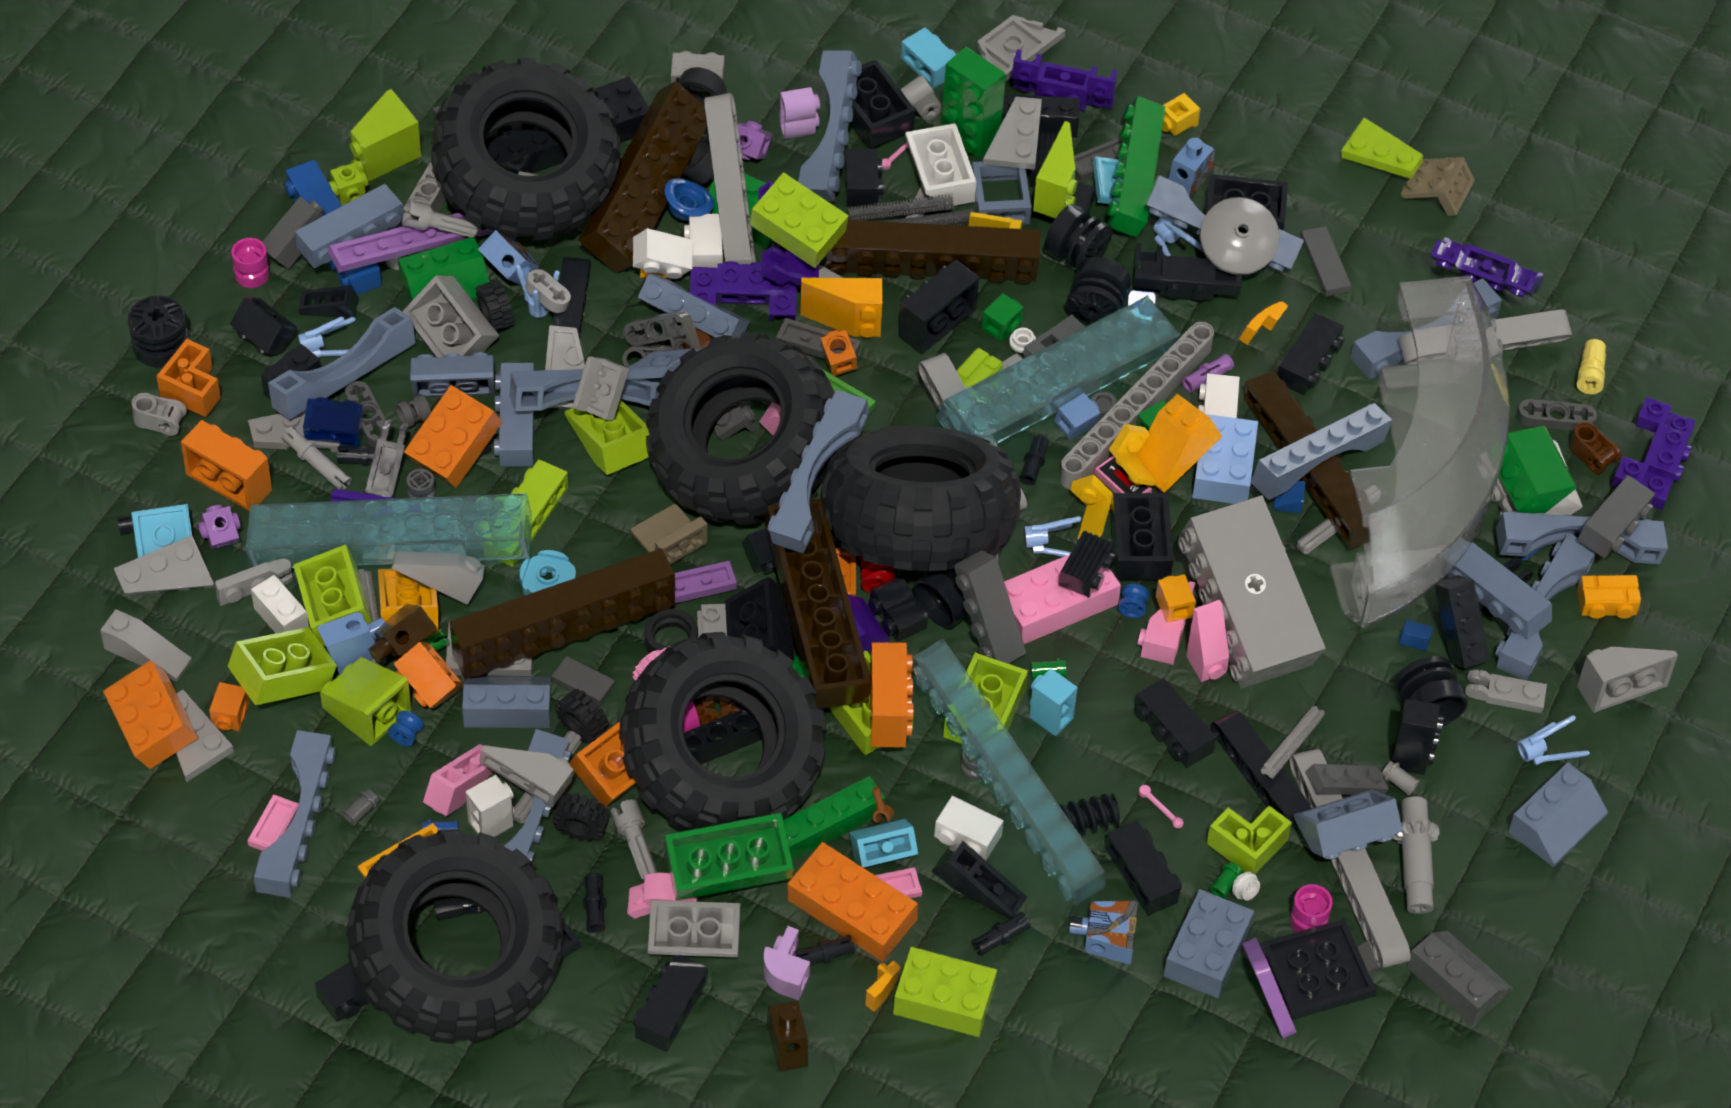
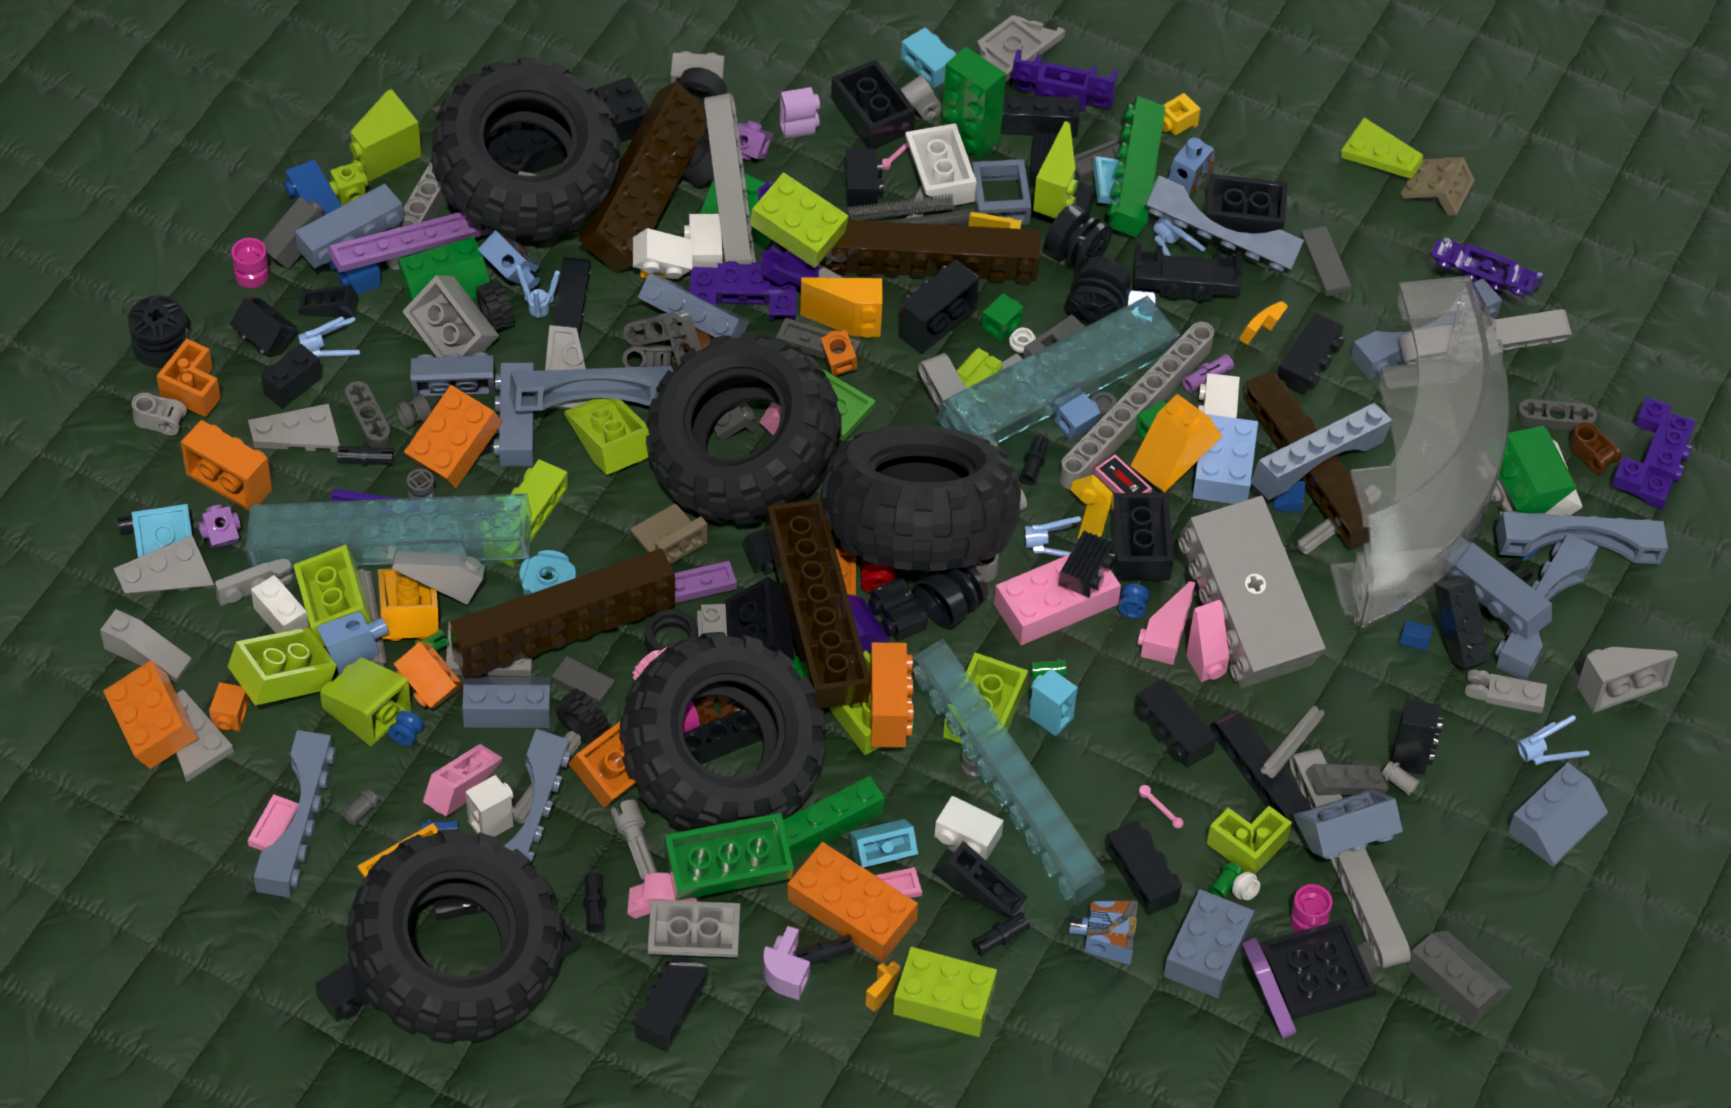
sand blue arch [268,307,415,420] -> none
light grey pin [281,426,352,490] -> none
clear blue brick [303,397,364,446] -> none
hinge [365,419,408,498] -> none
dark brown torso [368,604,437,662] -> none
light grey piece [402,199,478,237] -> none
light grey slope [479,746,574,807] -> none
light grey beam [525,269,571,313] -> none
black tyre [552,793,609,842] -> none
light grey bracket [573,356,629,421] -> none
sand blue tile [626,349,698,380] -> none
blue hat [664,178,715,221] -> none
dark brown torso [766,1001,808,1072] -> none
sand blue arch [768,390,870,554] -> none
sand blue arch [798,51,861,202] -> none
dark orange hand [872,787,894,823] -> none
dark grey brick [954,551,1026,664] -> none
light grey wing [983,97,1042,170] -> none
black piece [1056,793,1120,838] -> none
yellow bracket [1109,424,1156,486] -> none
light orange brick [1156,574,1196,623] -> none
light grey dish [1200,197,1279,275] -> none
light grey gear [1393,797,1439,914] -> none
black wheel [1395,656,1468,726] -> none
light yellow axle [1576,339,1606,394] -> none
light orange brick [1577,575,1641,619] -> none
dark grey brick [1578,475,1655,558] -> none

